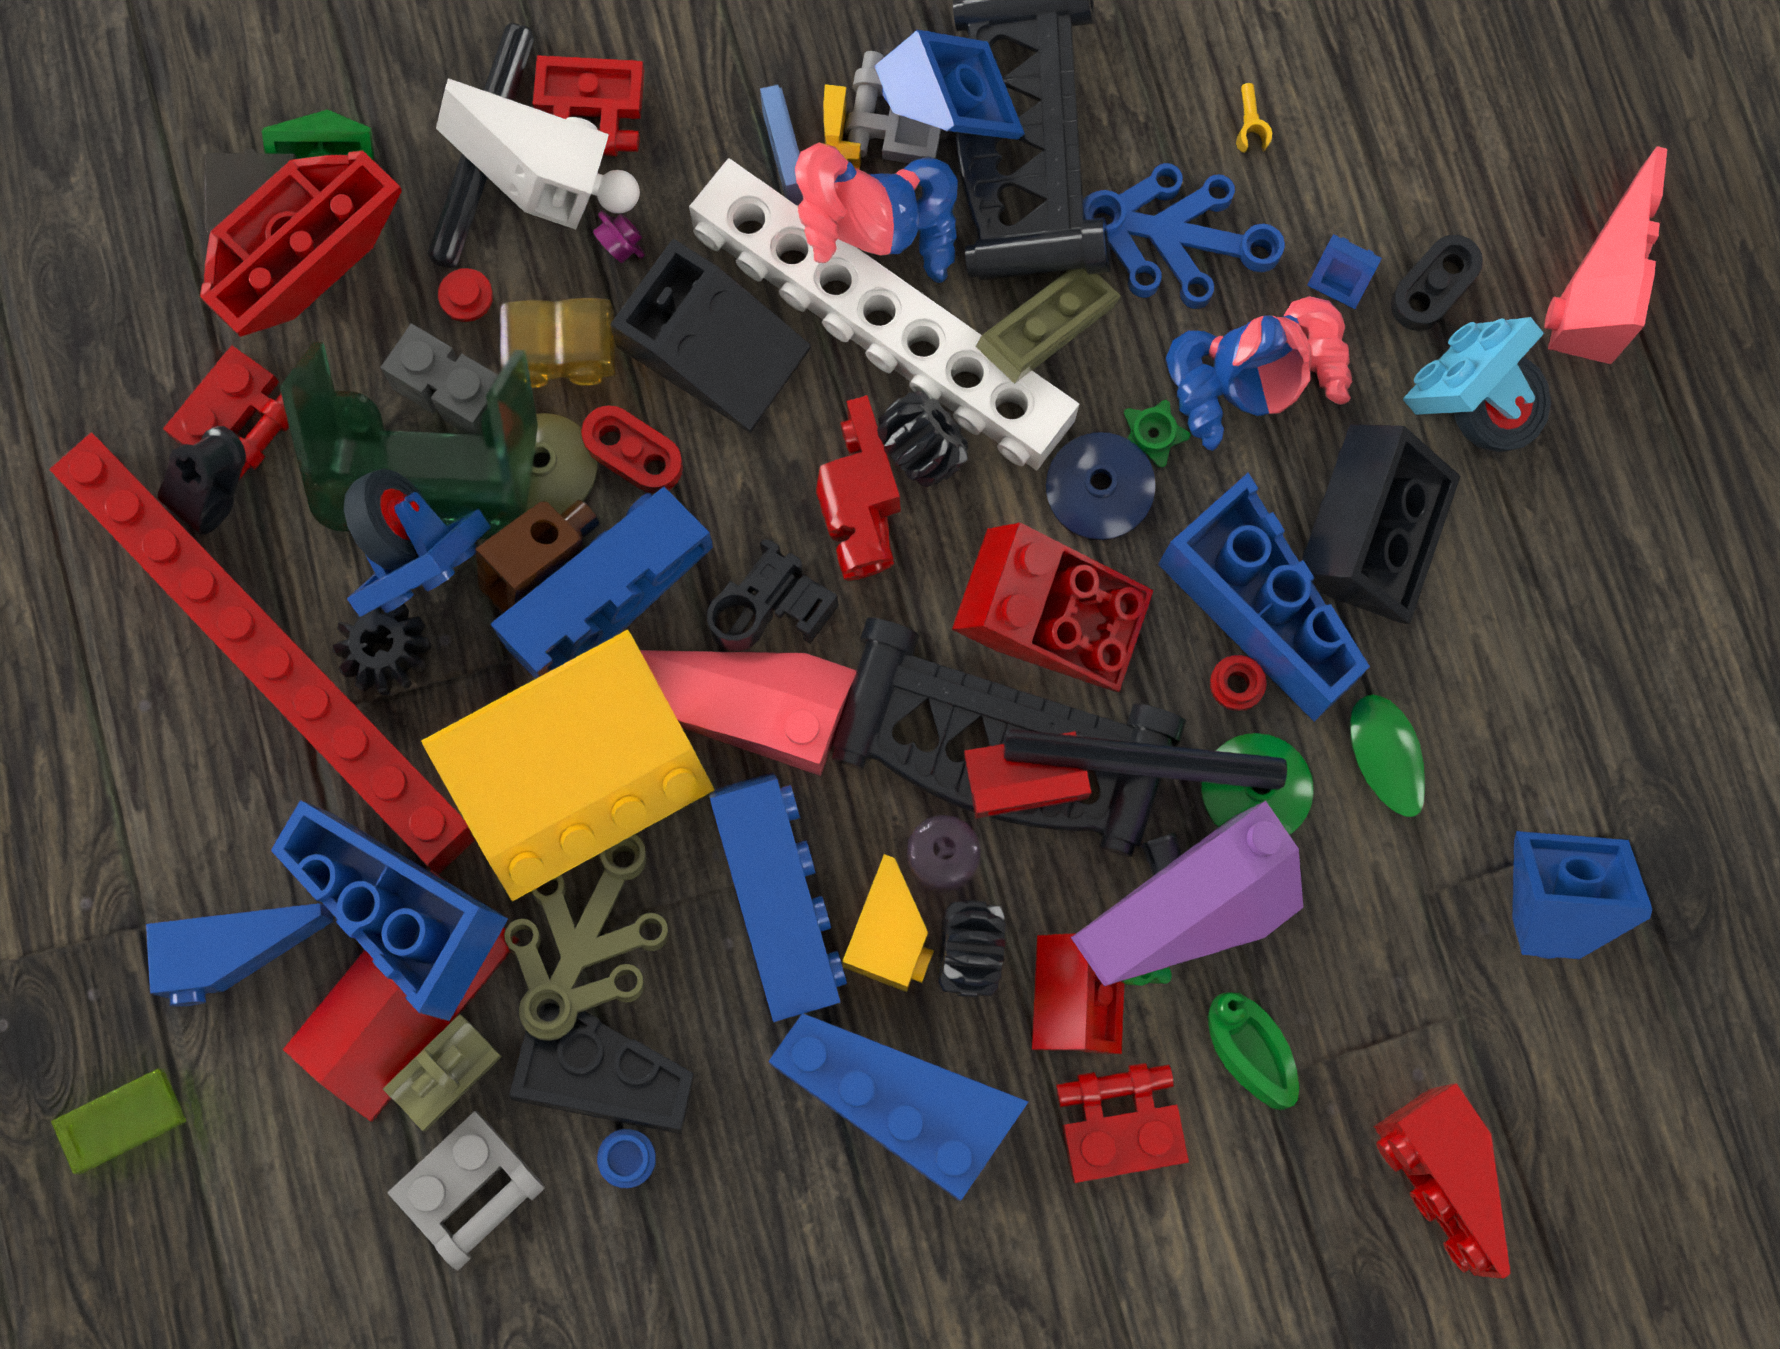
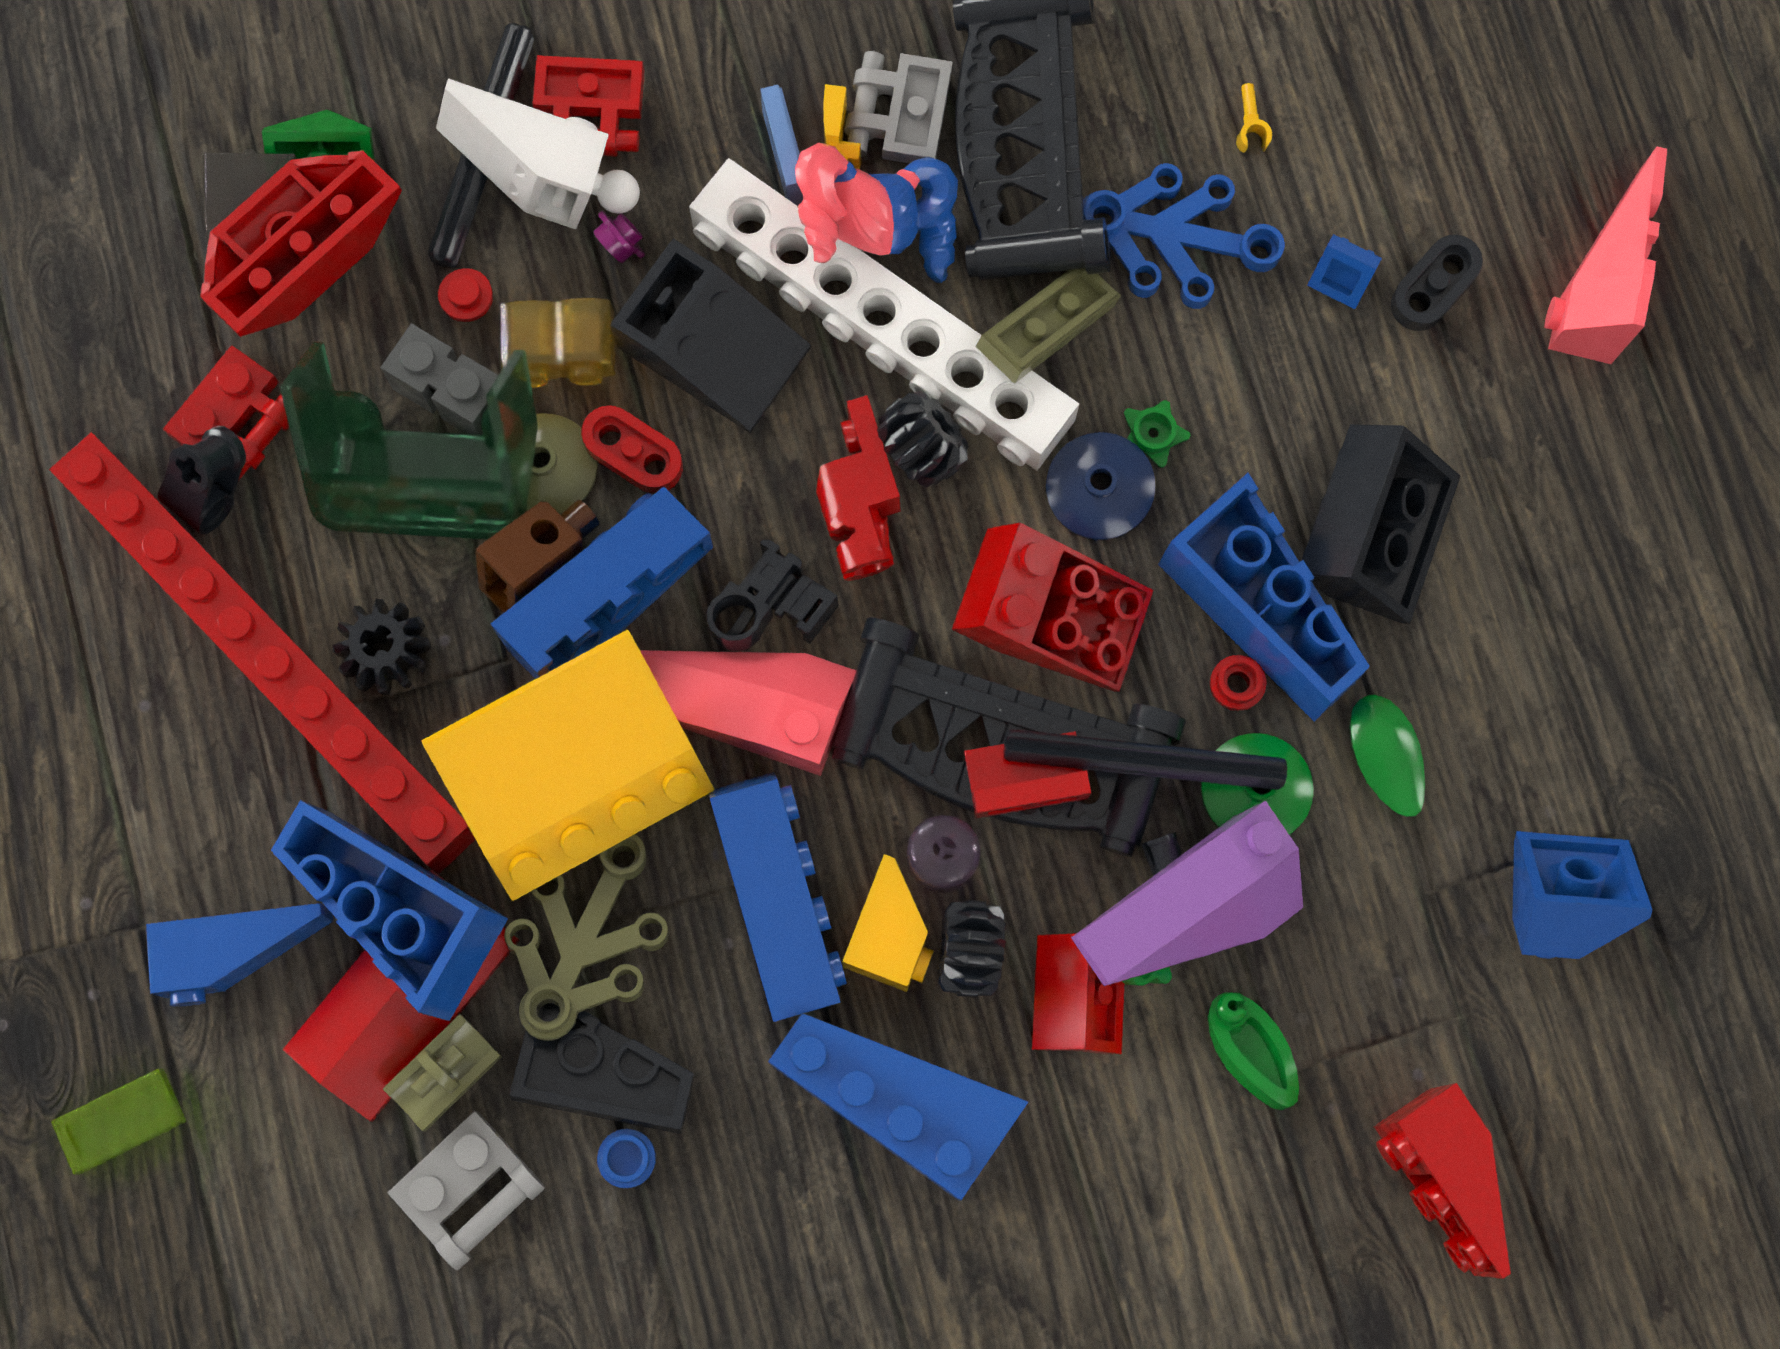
plate [344,469,491,617] -> none
blue slope [875,30,1025,140] -> none
red plate [1056,1063,1189,1183] -> none
hair [1165,296,1352,451] -> none
medium azure plate [1403,317,1551,452] -> none

